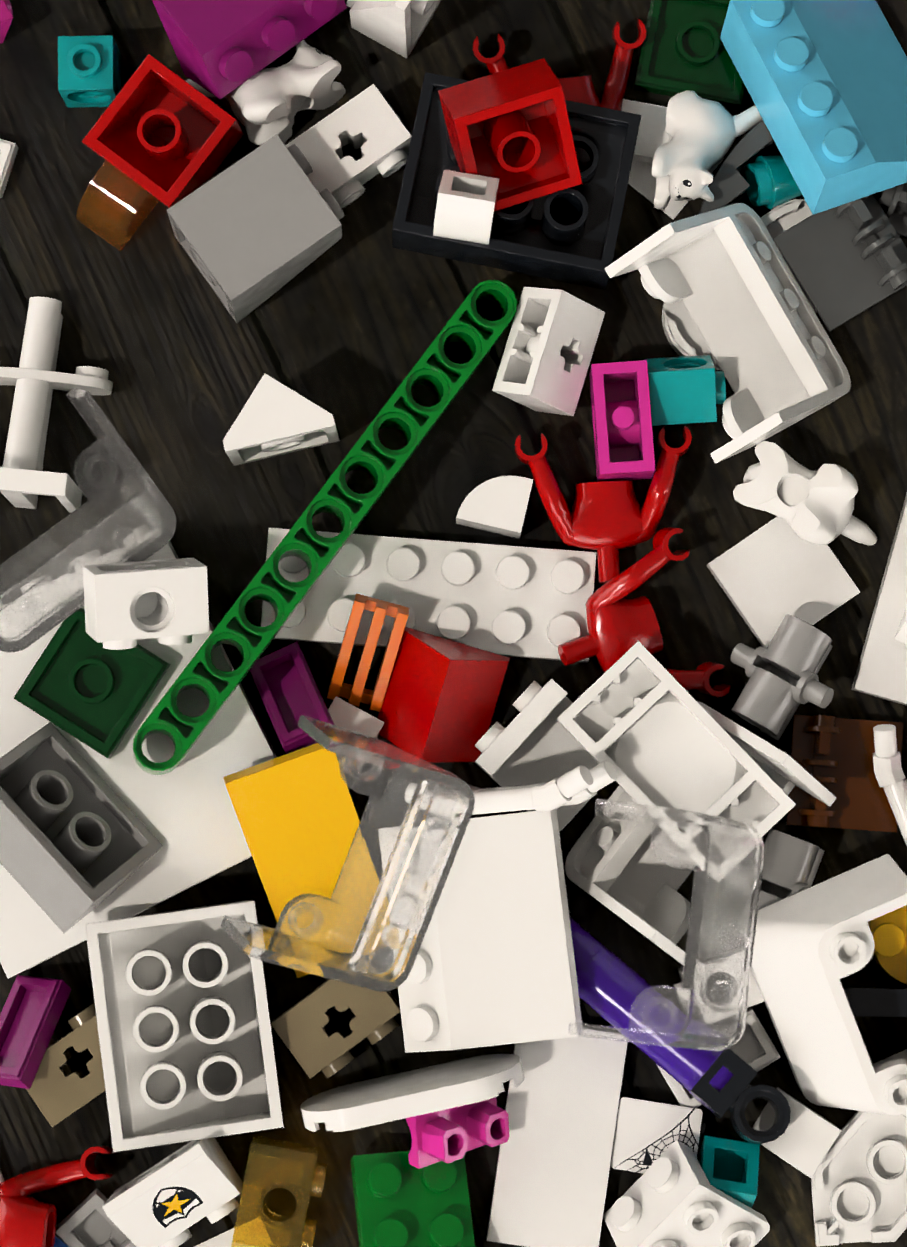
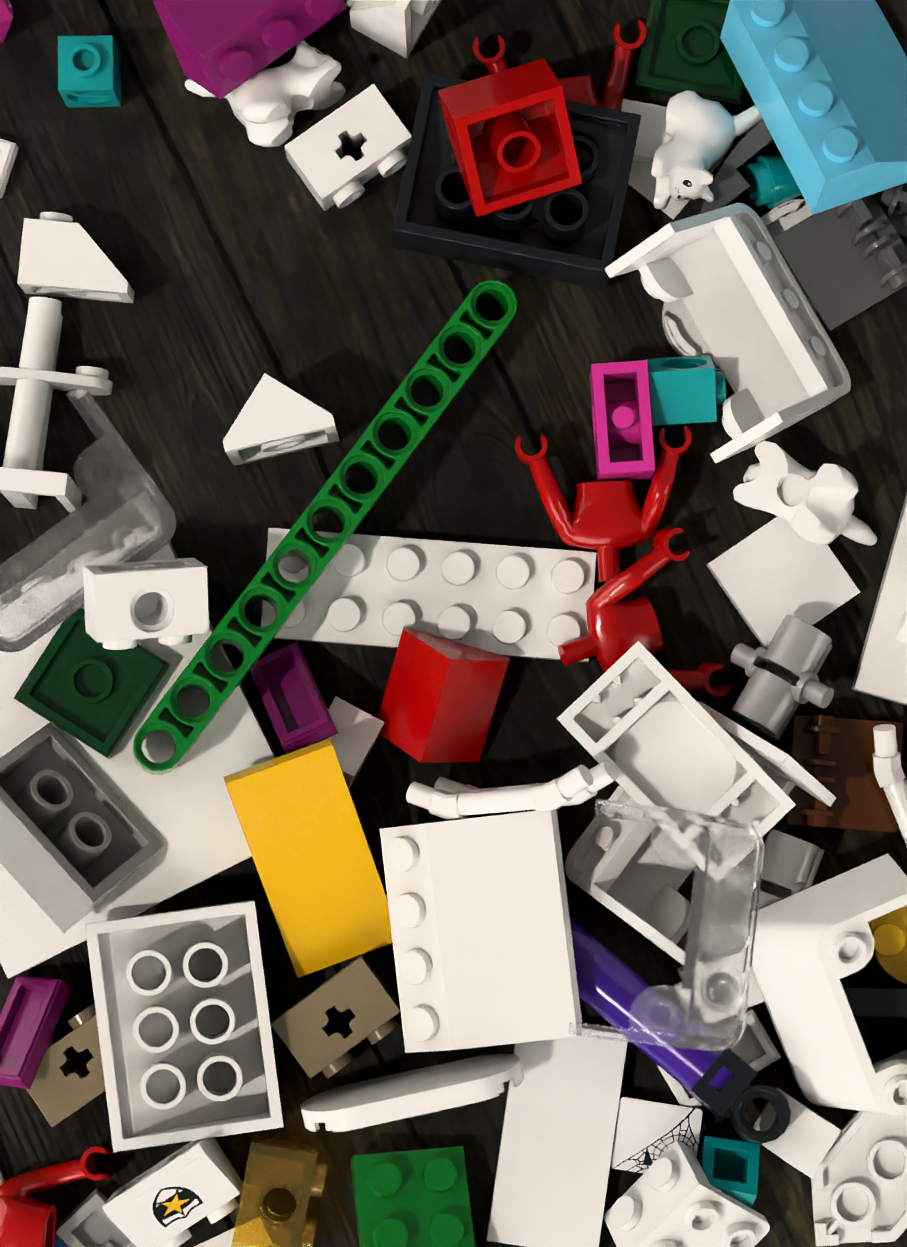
clear orange brick [77,161,159,251] -> none
red slope [82,54,244,208] -> none
light grey slope [167,135,345,323] -> none
clear windscreen [221,715,475,992] -> none
orange tile [327,593,409,712] -> none
dark pink hips [406,1097,509,1169] -> none
white brick [433,169,499,245] -> none
white brick [456,475,534,538] -> none
white bracket [474,678,599,831] -> none
white brick [492,286,605,416] -> none
none -> white slope [17,212,135,303]

